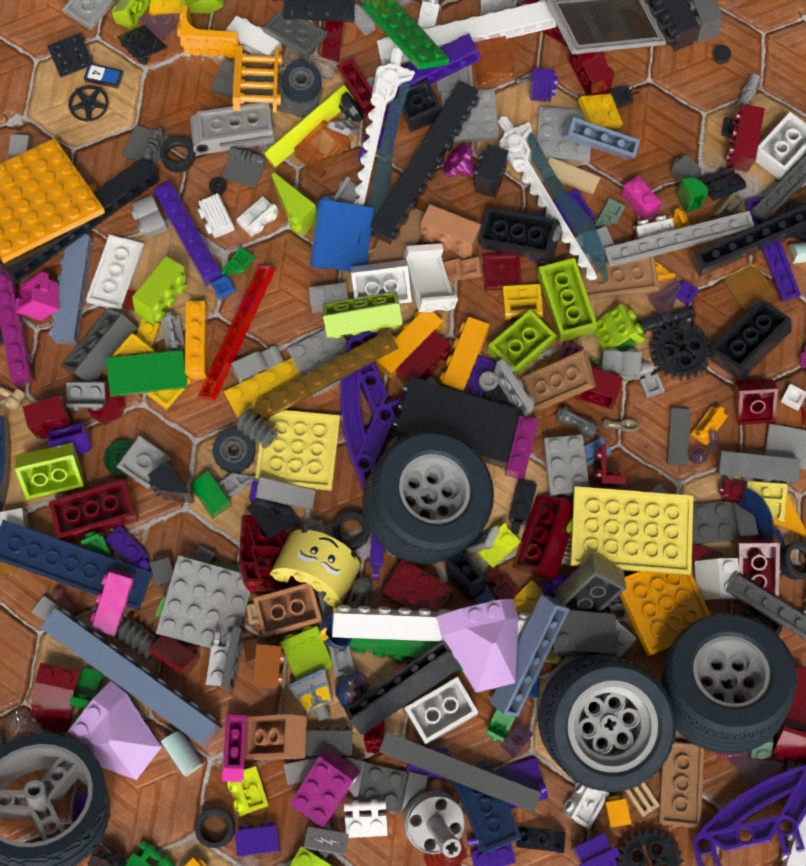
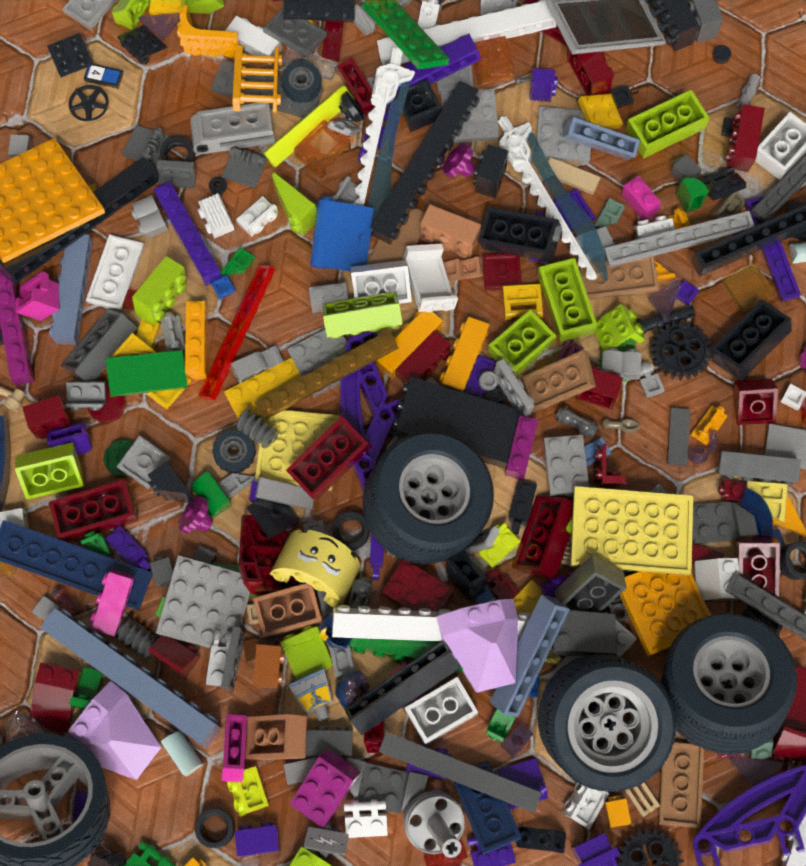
none -> dark grey bracket [156,160,197,189]
none -> magenta plant [178,496,213,534]
none -> dark red brick [286,416,373,500]
none -> lime brick [626,90,710,159]

